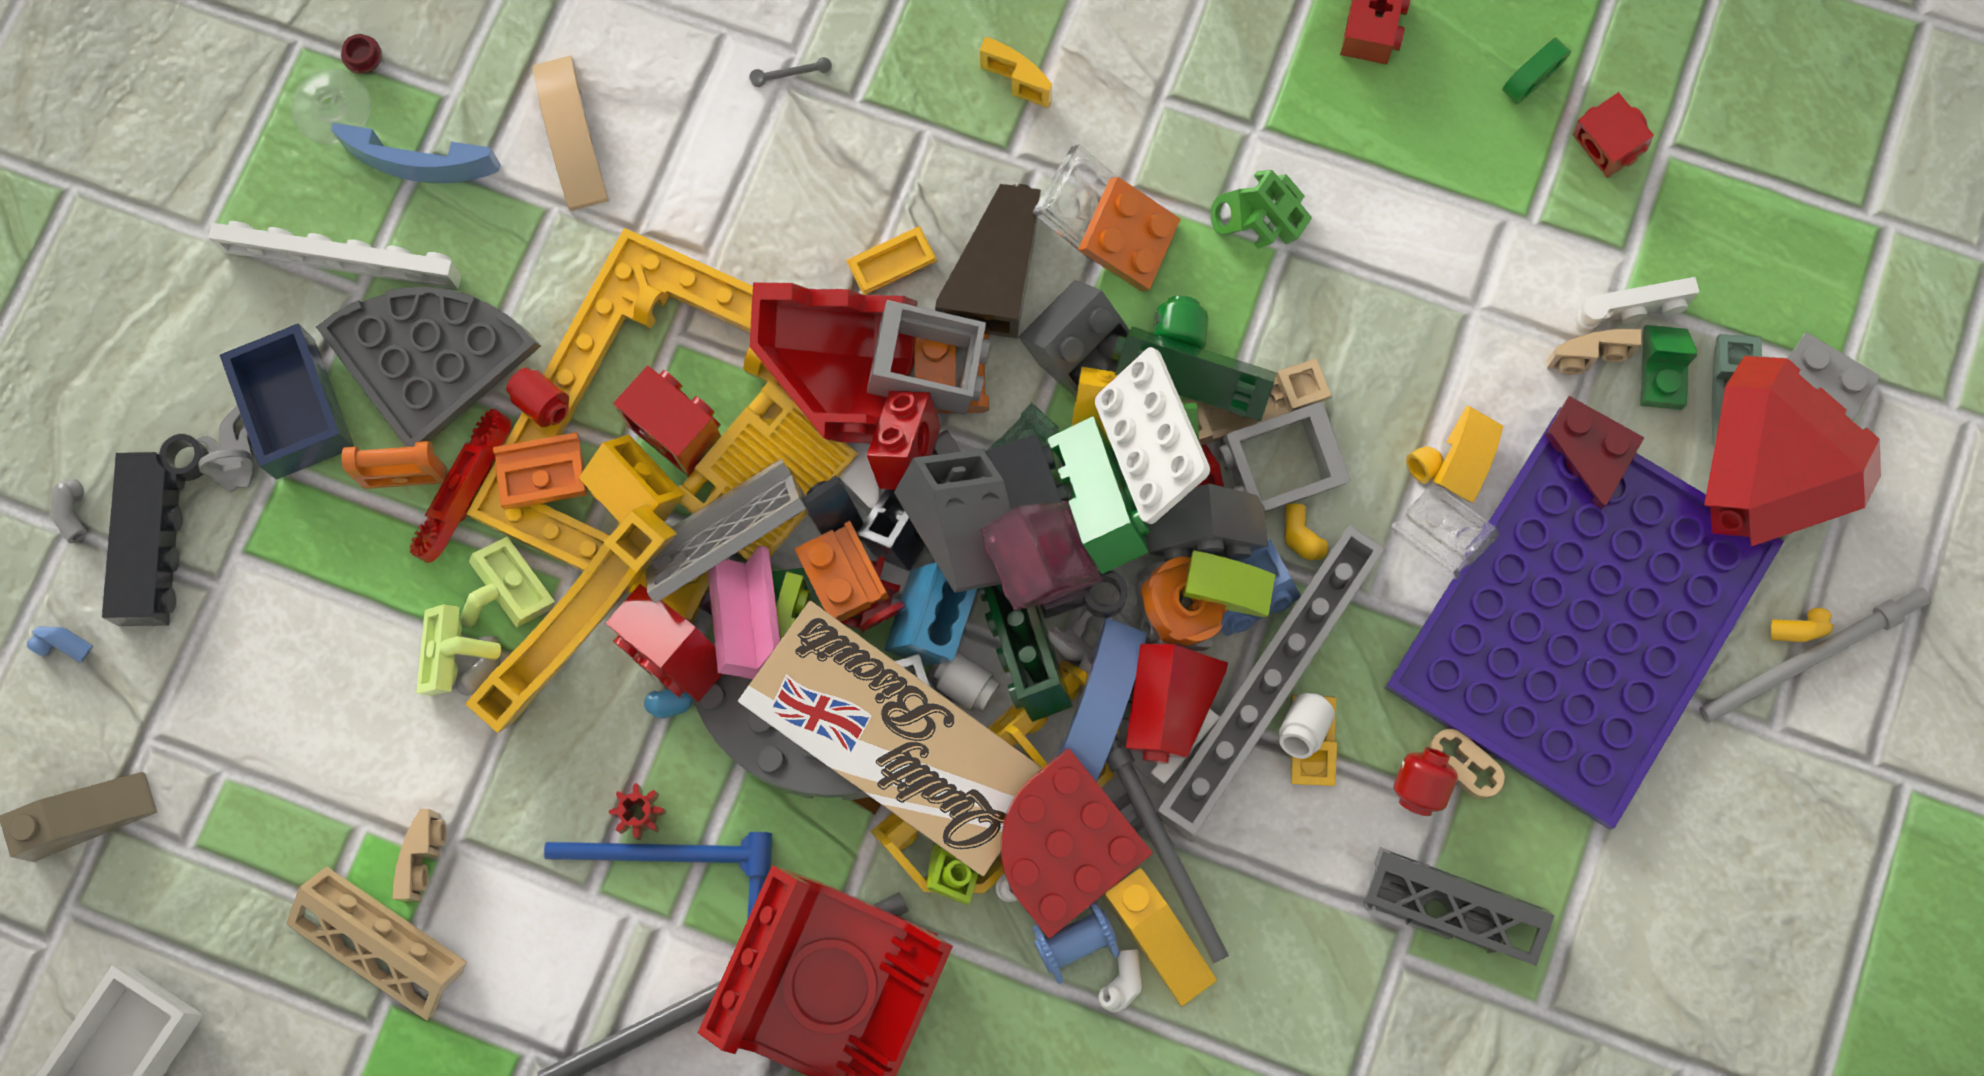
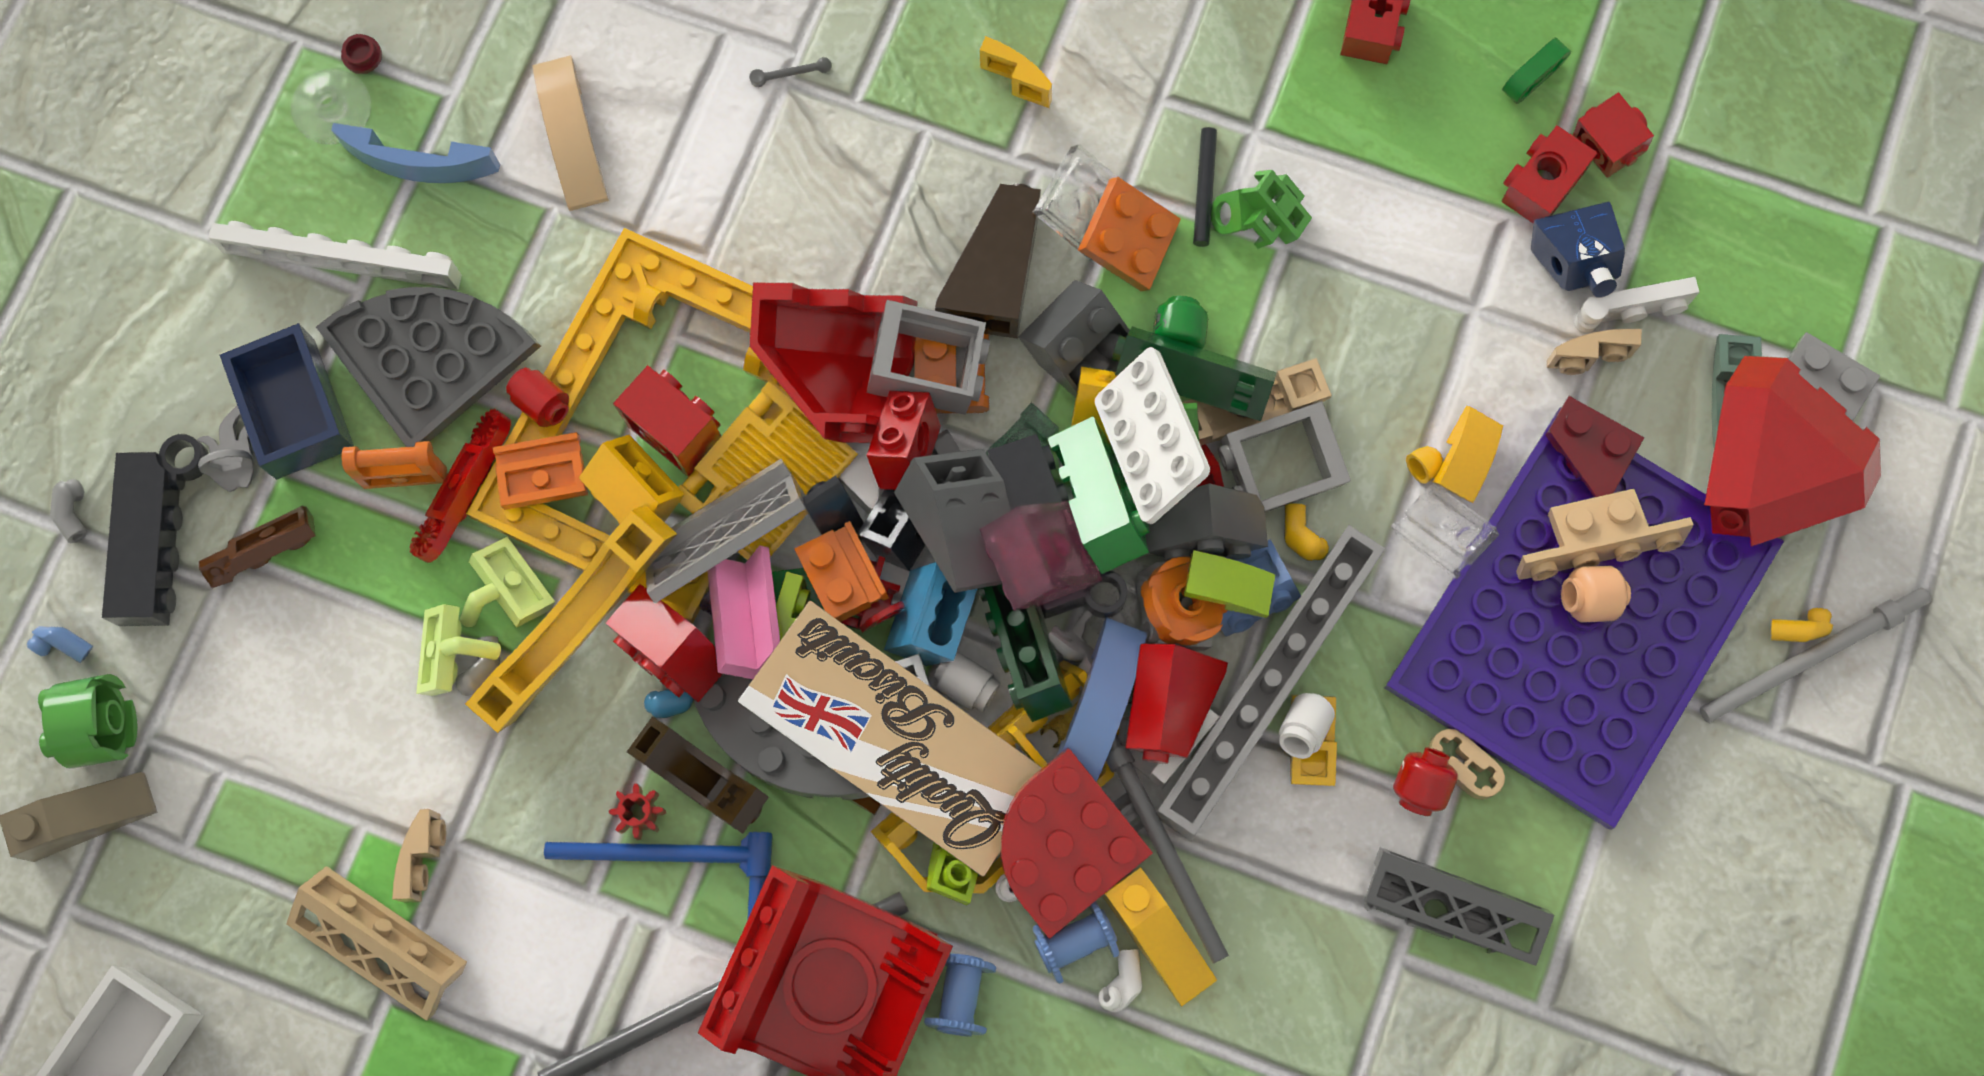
yellow tile [846,226,938,295] -> none
green slope [1640,325,1697,410] -> none
none -> bright green brick [38,674,138,769]
none -> reddish brown hinge [199,505,316,588]
none -> dark brown arch [627,717,769,834]
none -> medium blue hose [924,954,996,1037]
none -> clear yellow hand [1040,700,1079,748]
none -> black bar [1193,127,1217,247]
none -> red brick [1501,125,1597,224]
none -> tan bracket [1516,489,1694,581]
none -> dark blue torso [1531,202,1625,298]
none -> light nougat head [1561,566,1631,622]

